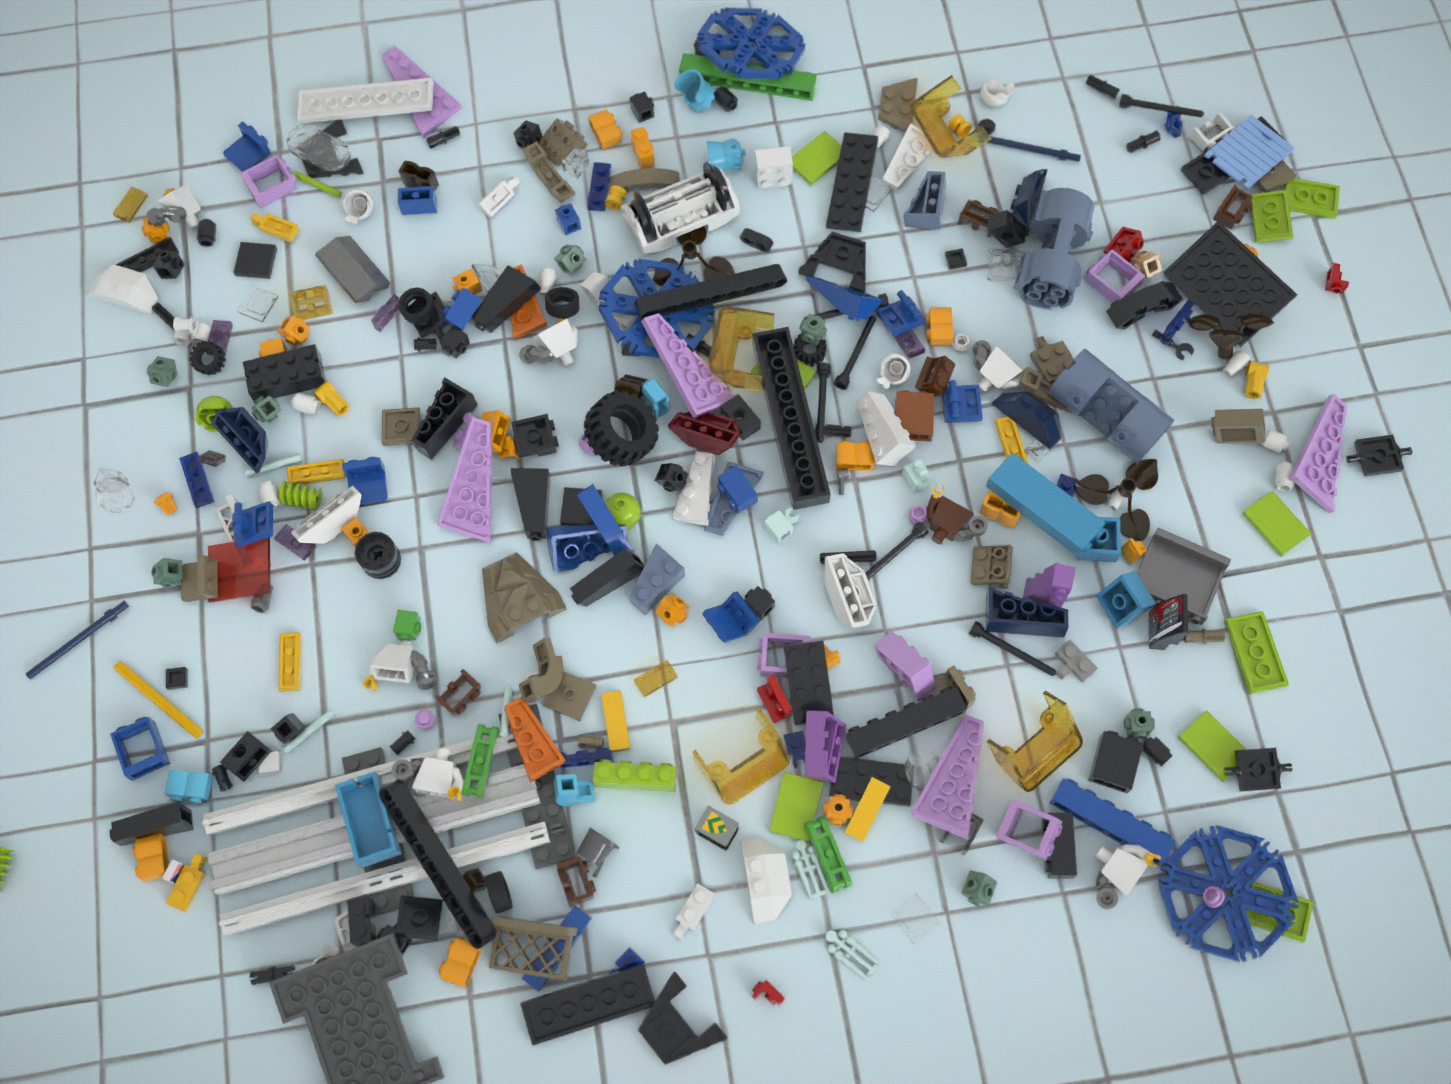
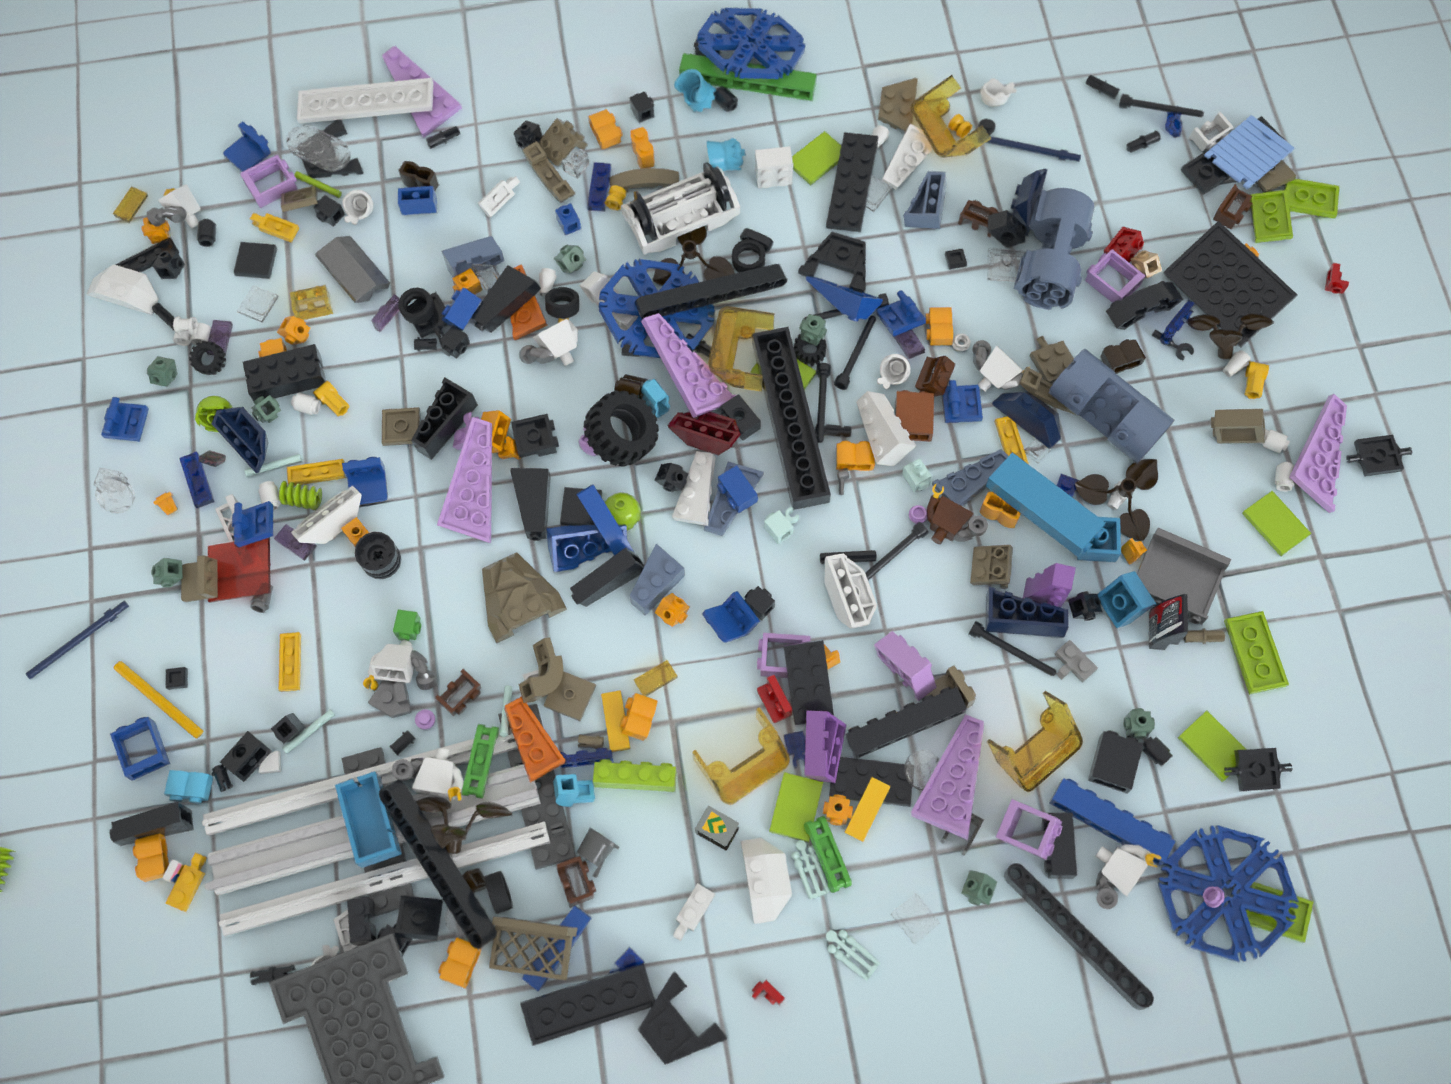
none -> blue plate [101,397,149,442]
none -> dark tan plate [281,186,318,212]
none -> black brick [314,195,345,227]
none -> flat silver plate [368,680,412,718]
none -> dark brown plant [416,796,512,854]
none -> sand blue wedge [442,236,505,278]
none -> light orange brick [620,693,658,741]
none -> black tyre [732,239,765,273]
none -> sand blue wing [932,449,1008,506]
none -> black beam [1004,863,1154,1010]
none -> black brick [1068,591,1102,621]
none -> dark brown brick [1100,339,1146,374]

